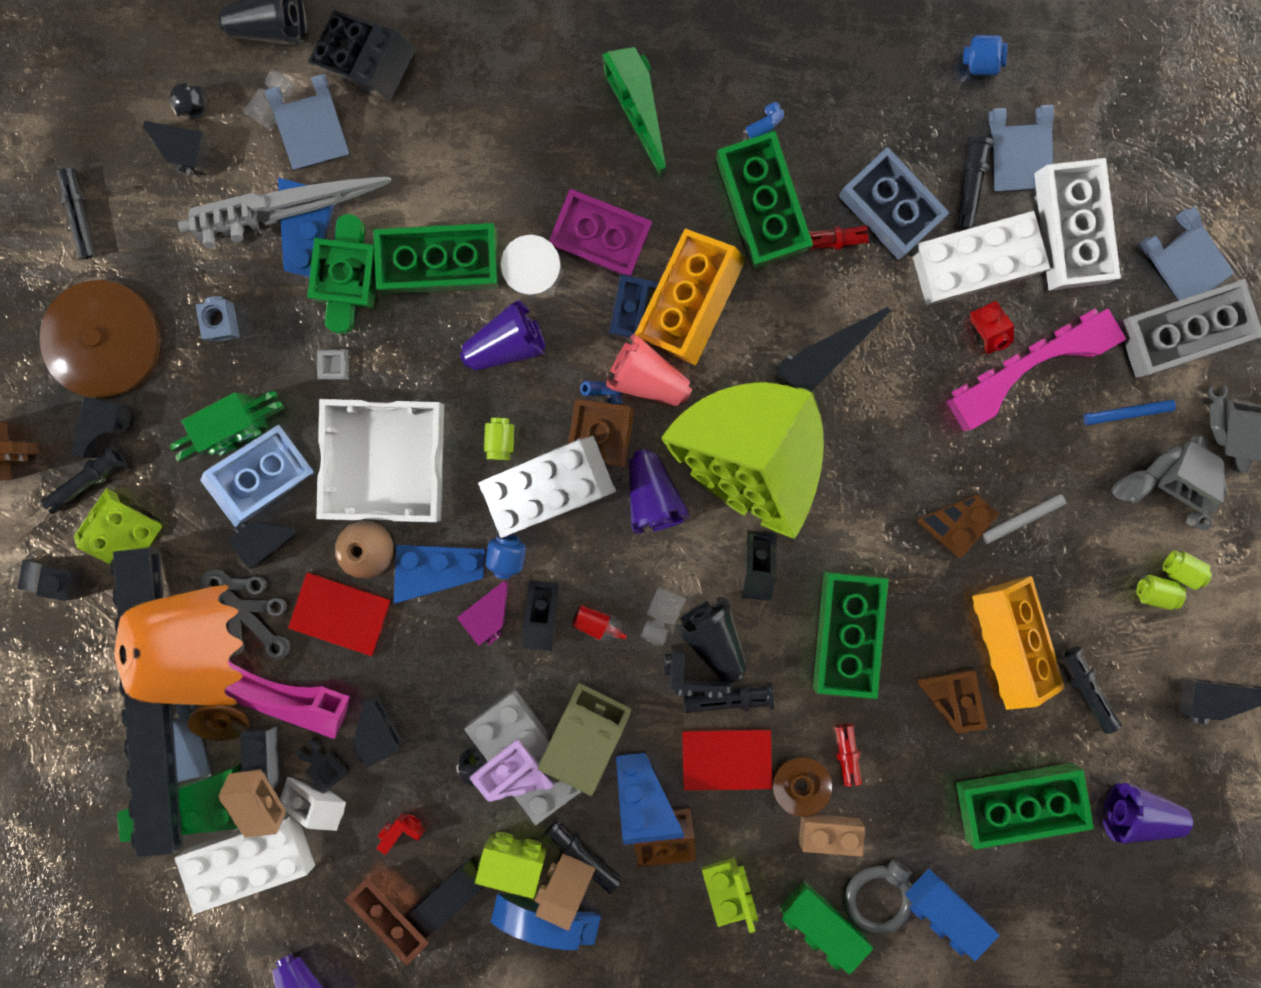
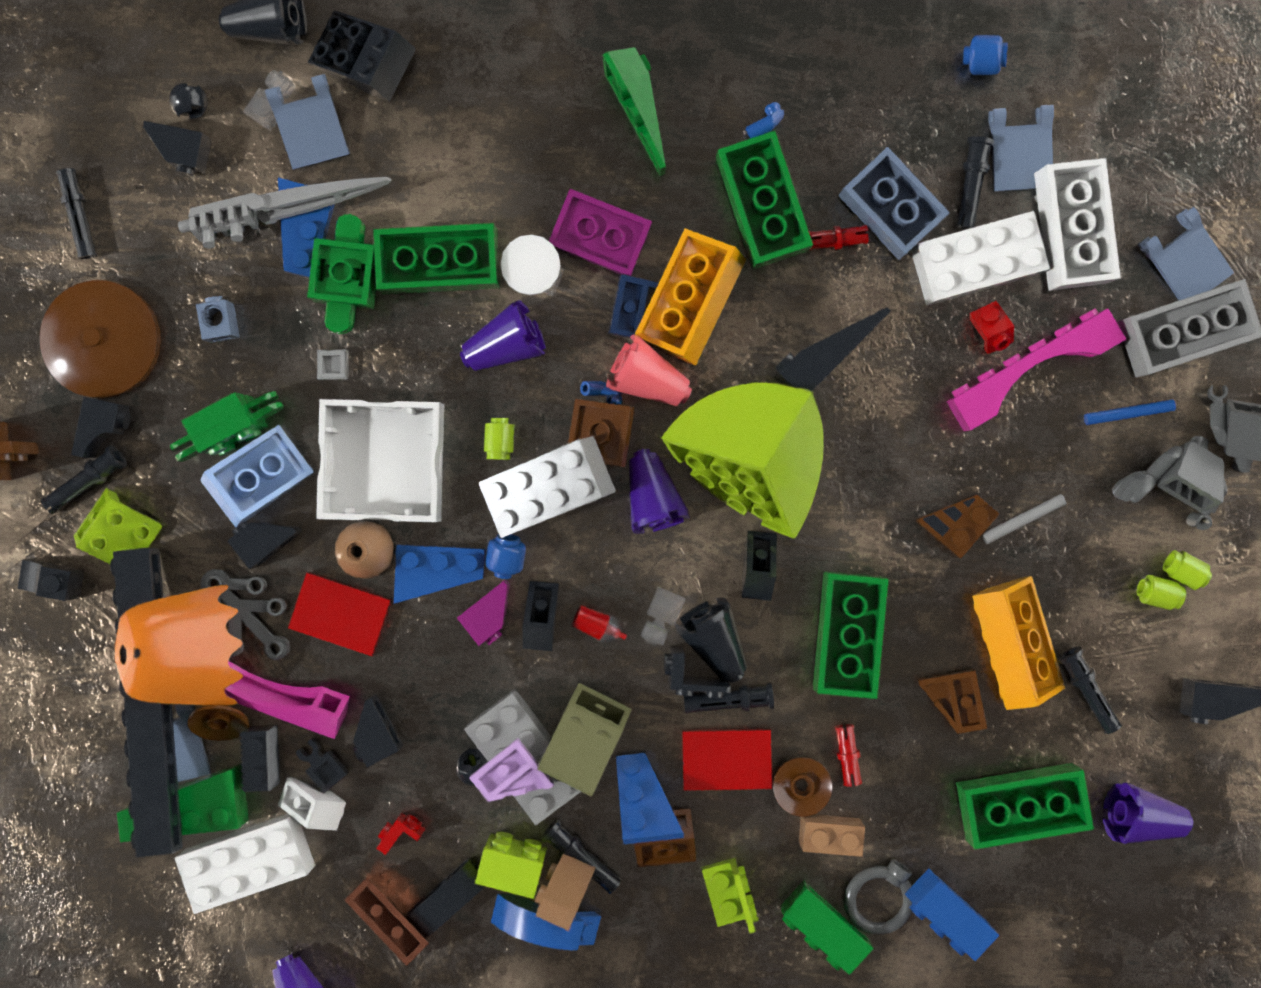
medium nougat brick [218,770,286,838] -> none

